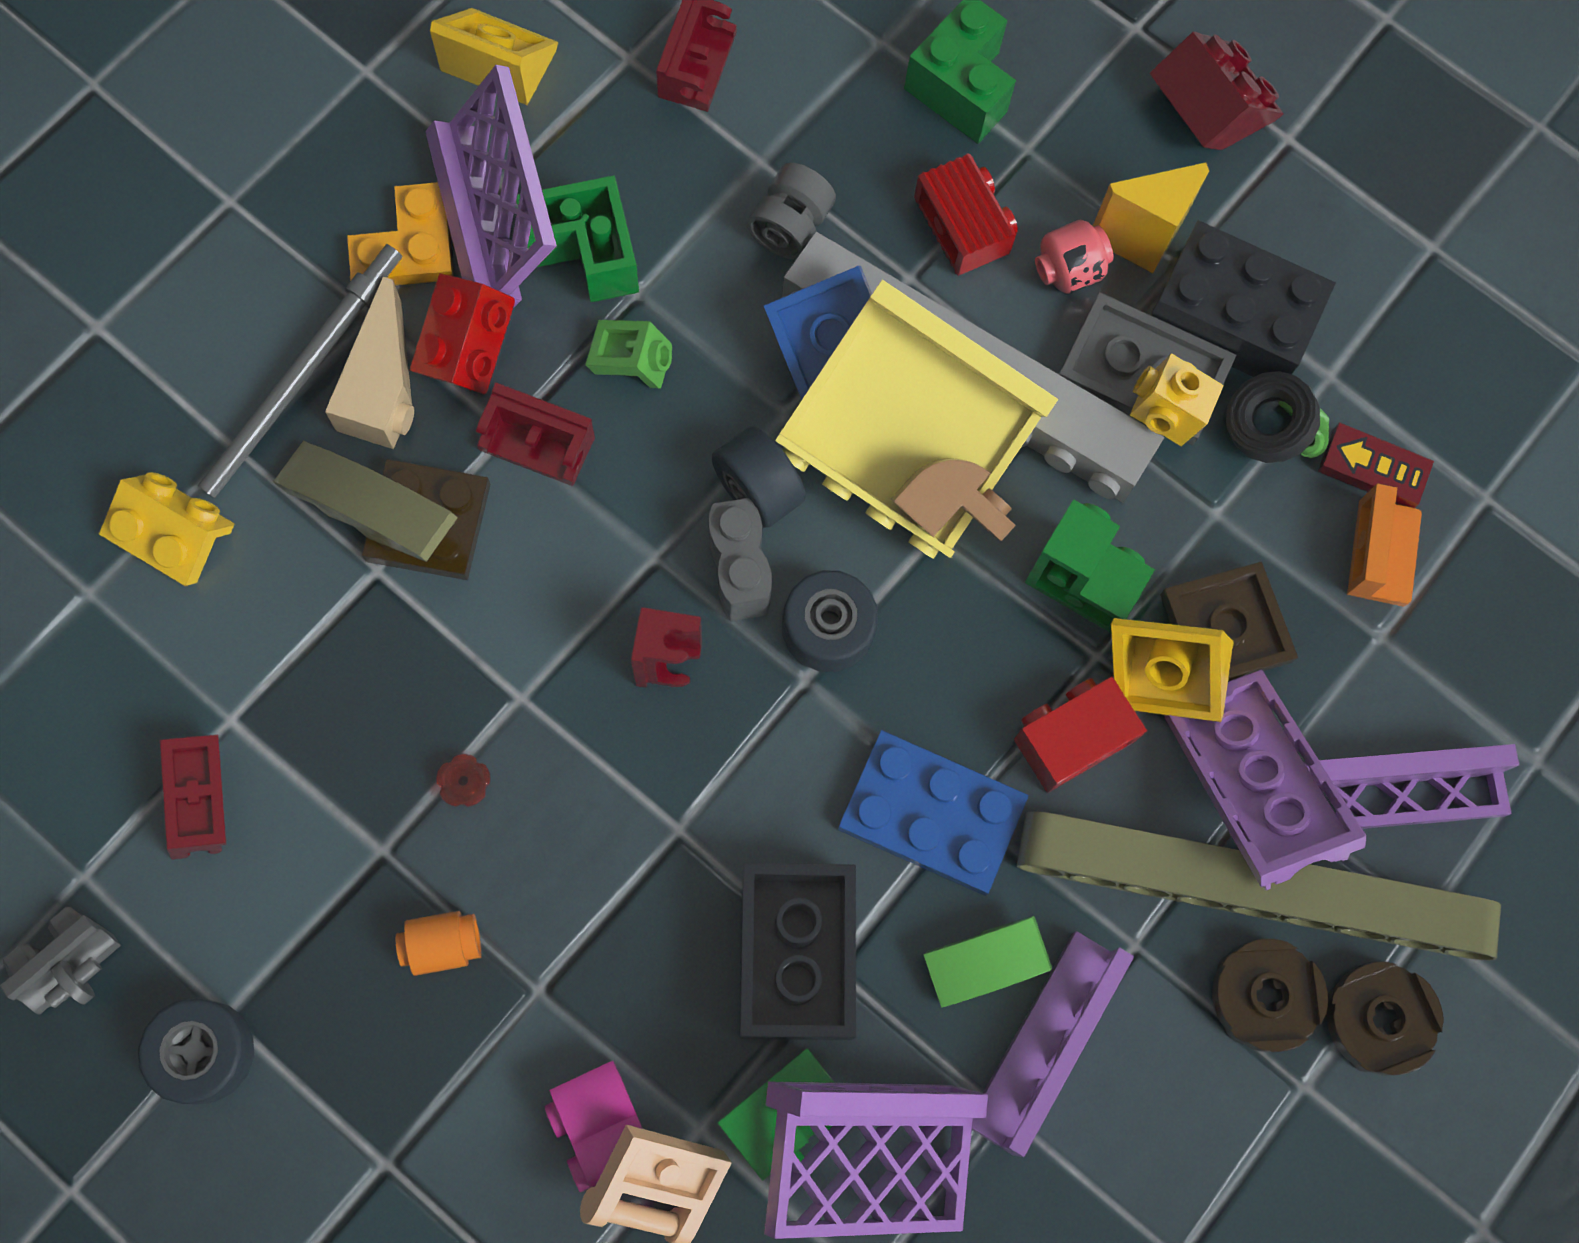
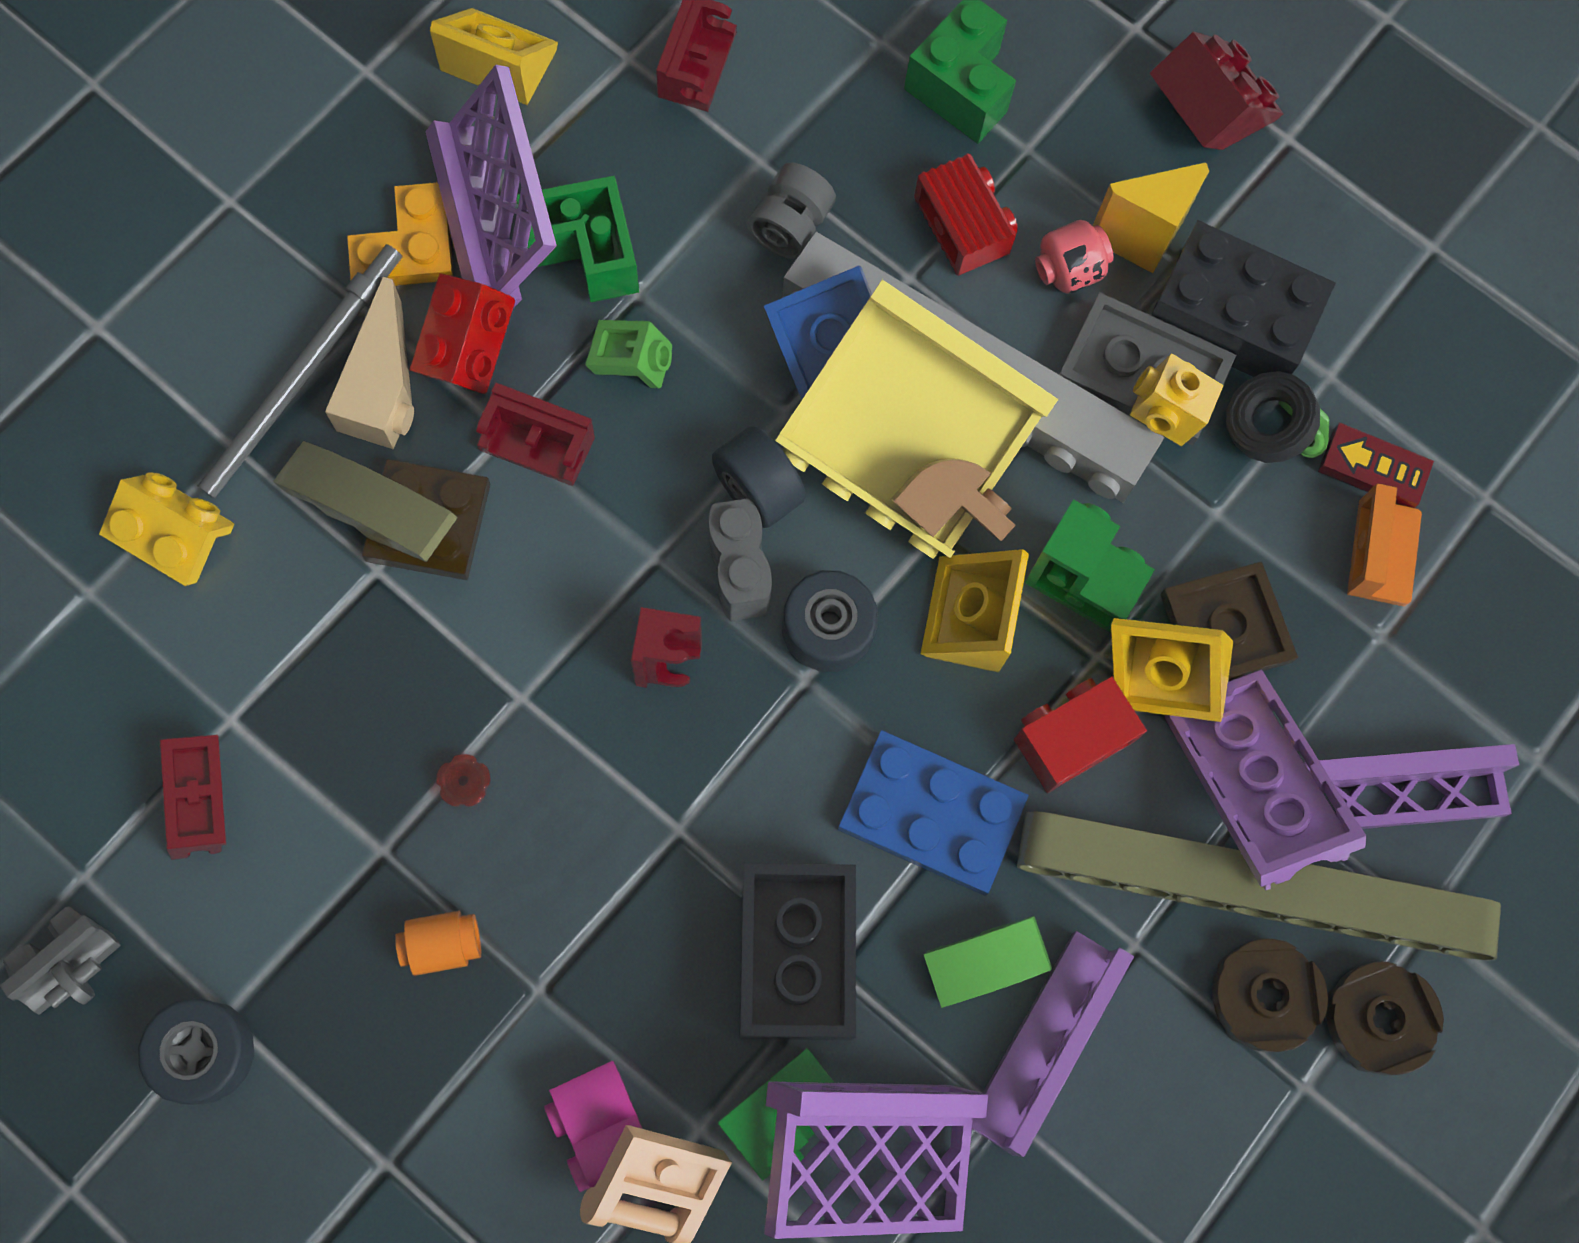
none -> yellow slope [920,549,1029,672]

